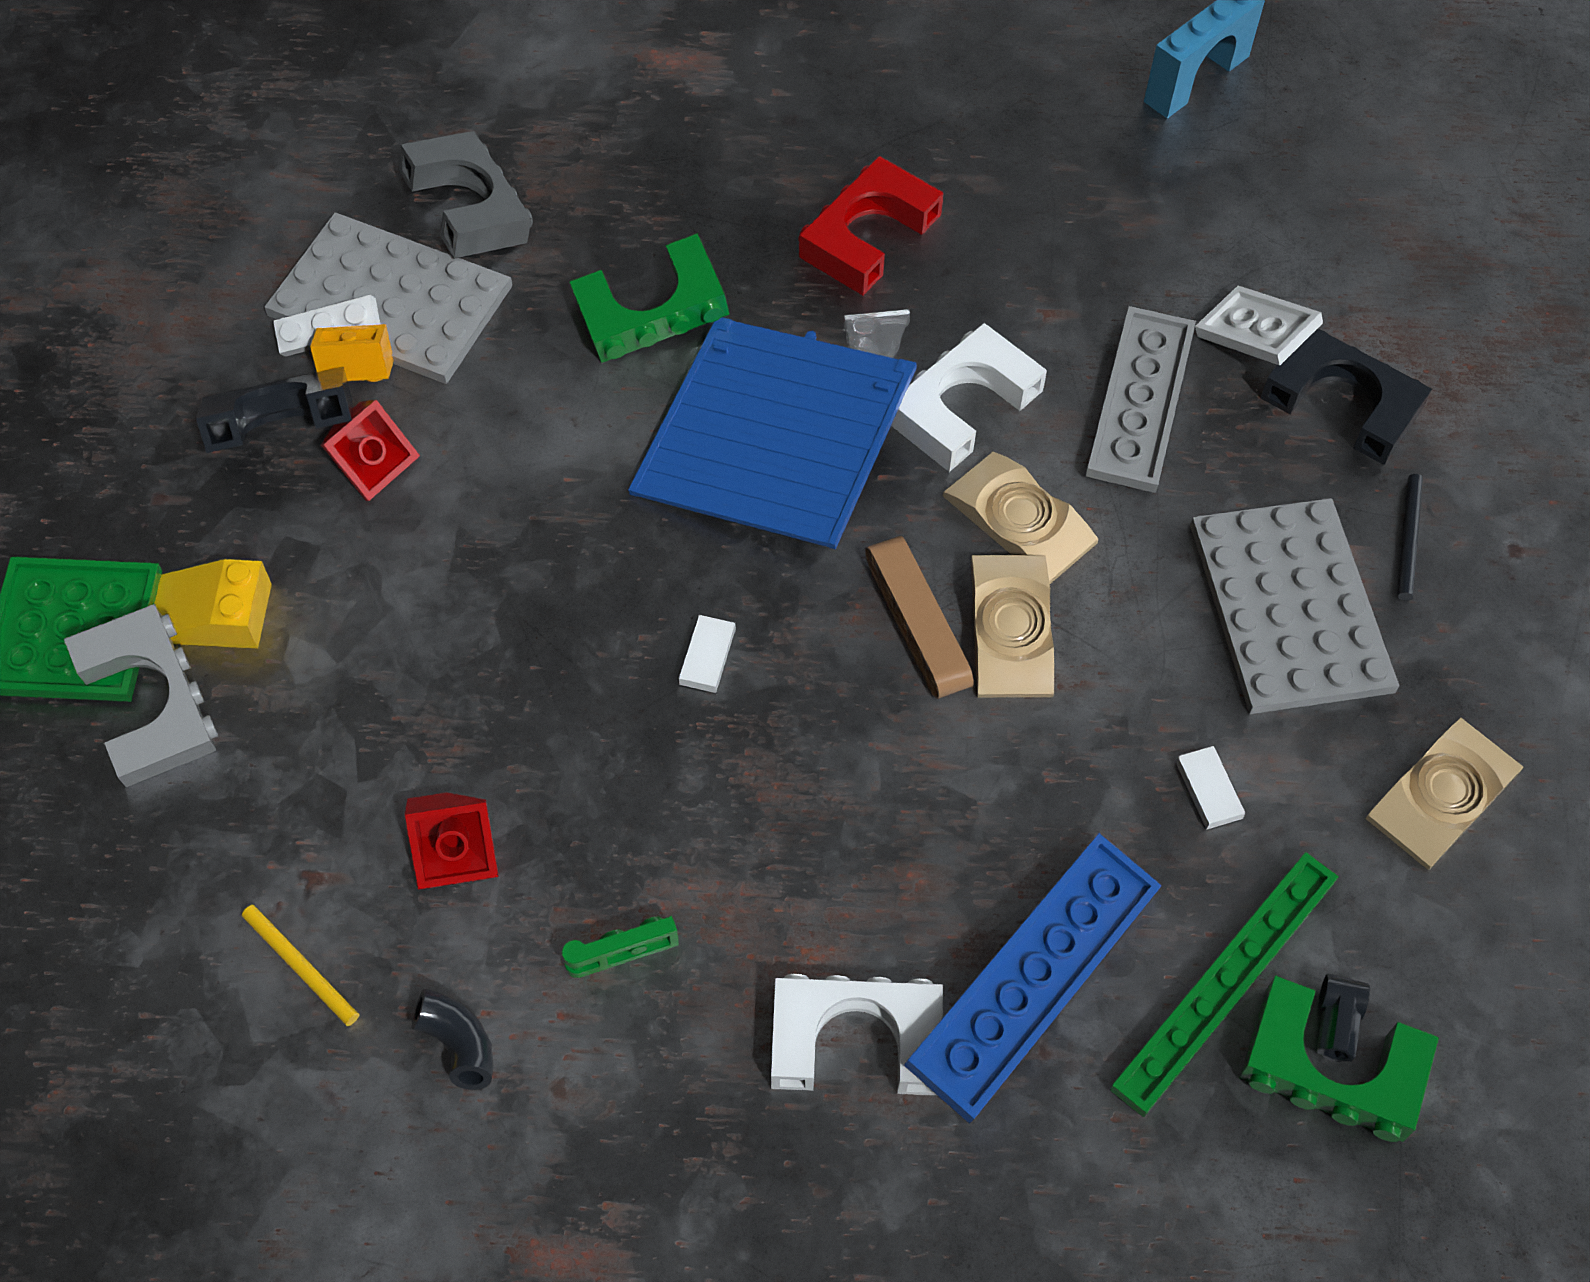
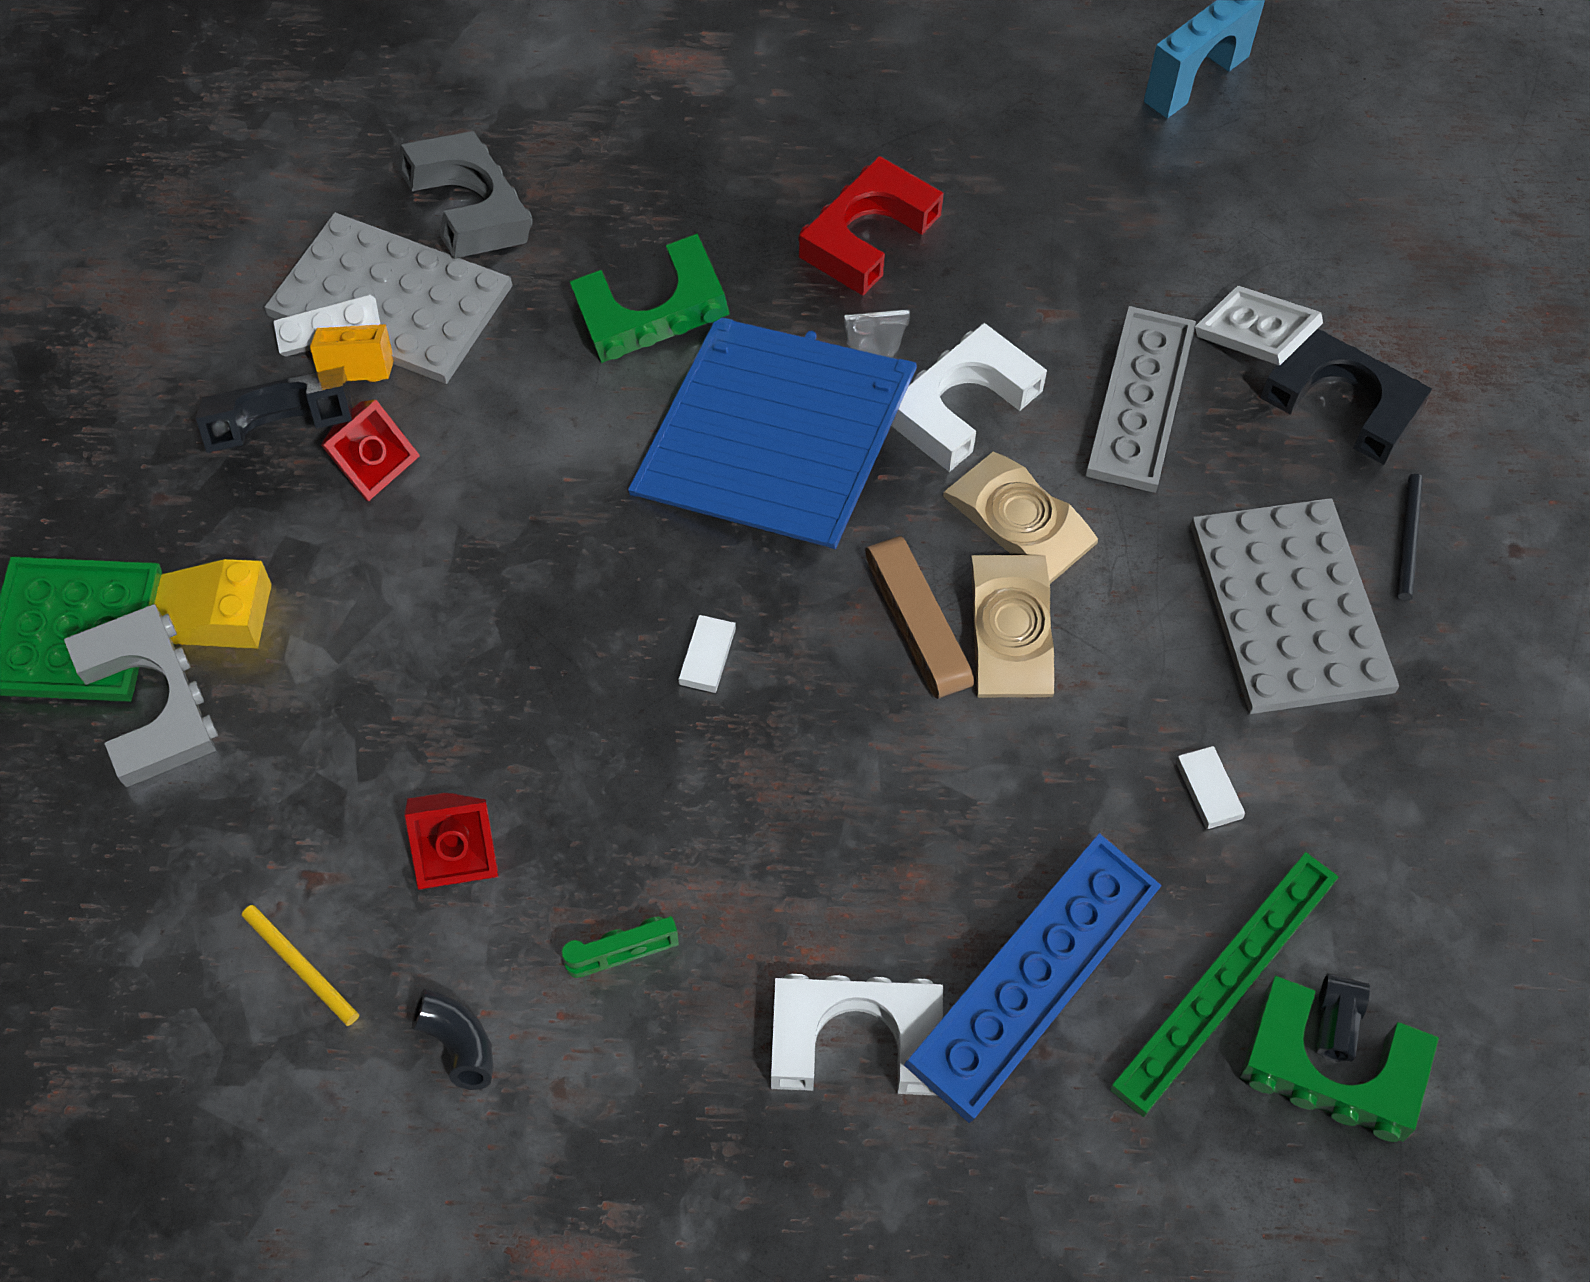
tan slope [1365,718,1524,870] -> none

